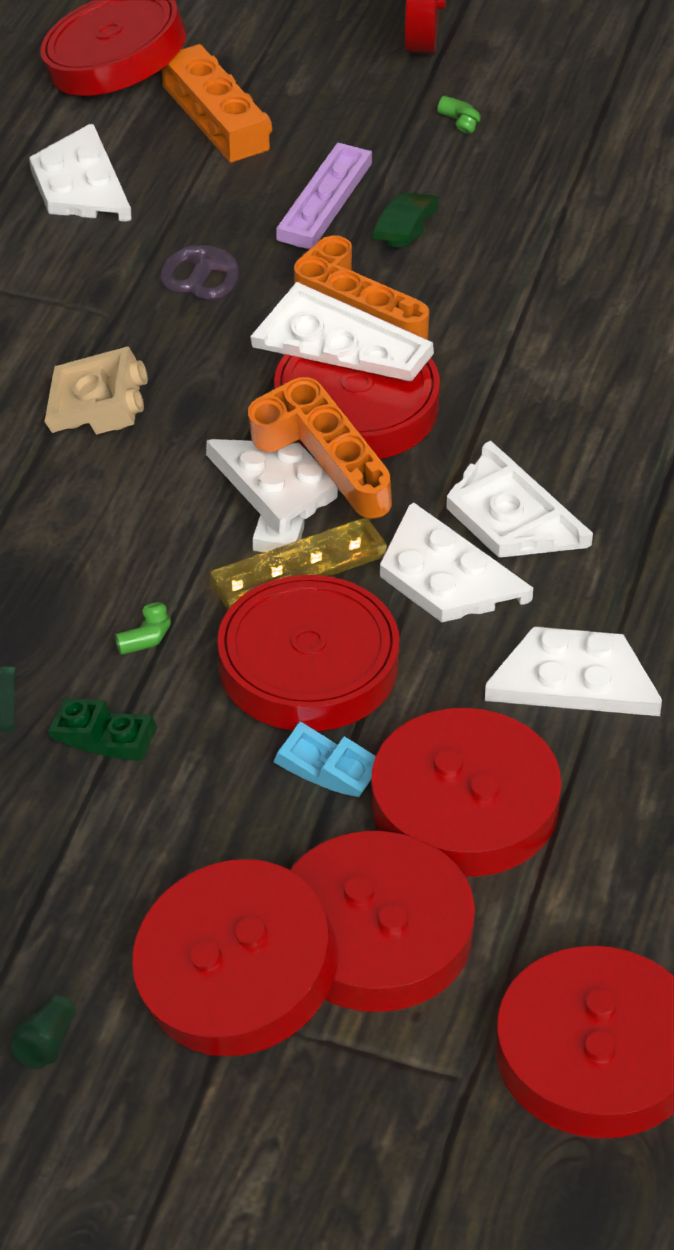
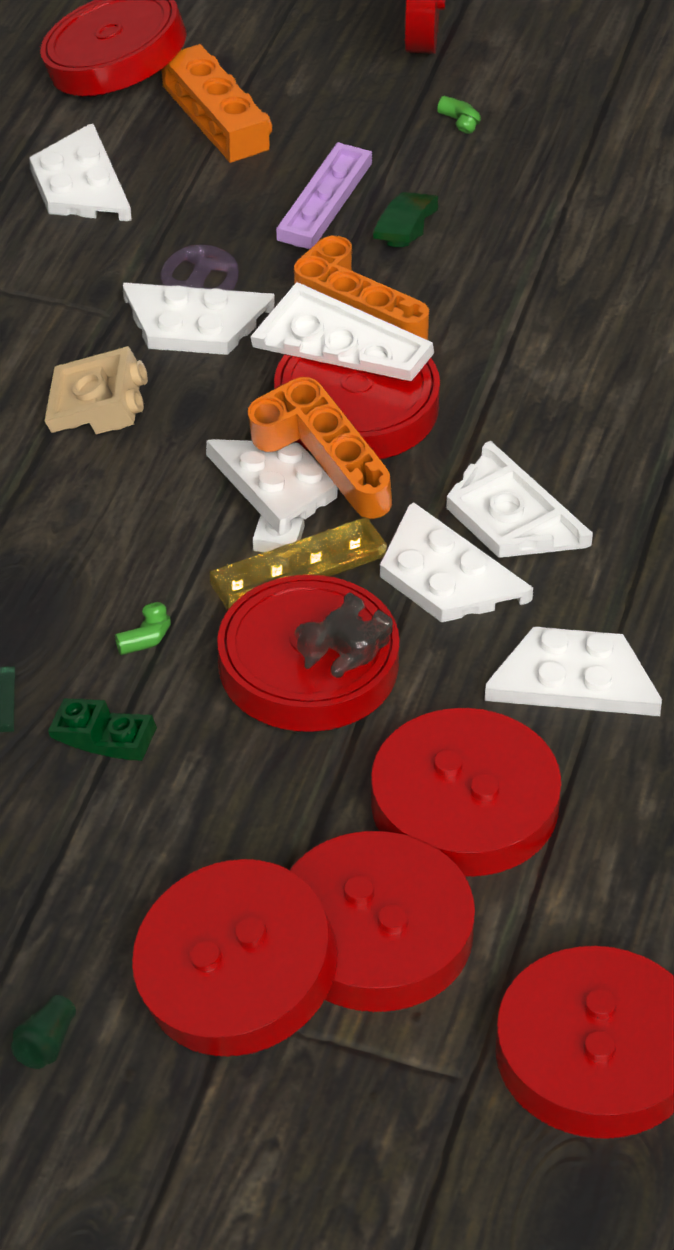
medium azure slope [274,721,376,797] -> none
none -> white wing [123,283,275,355]
none -> clear smoke animal [295,592,393,678]

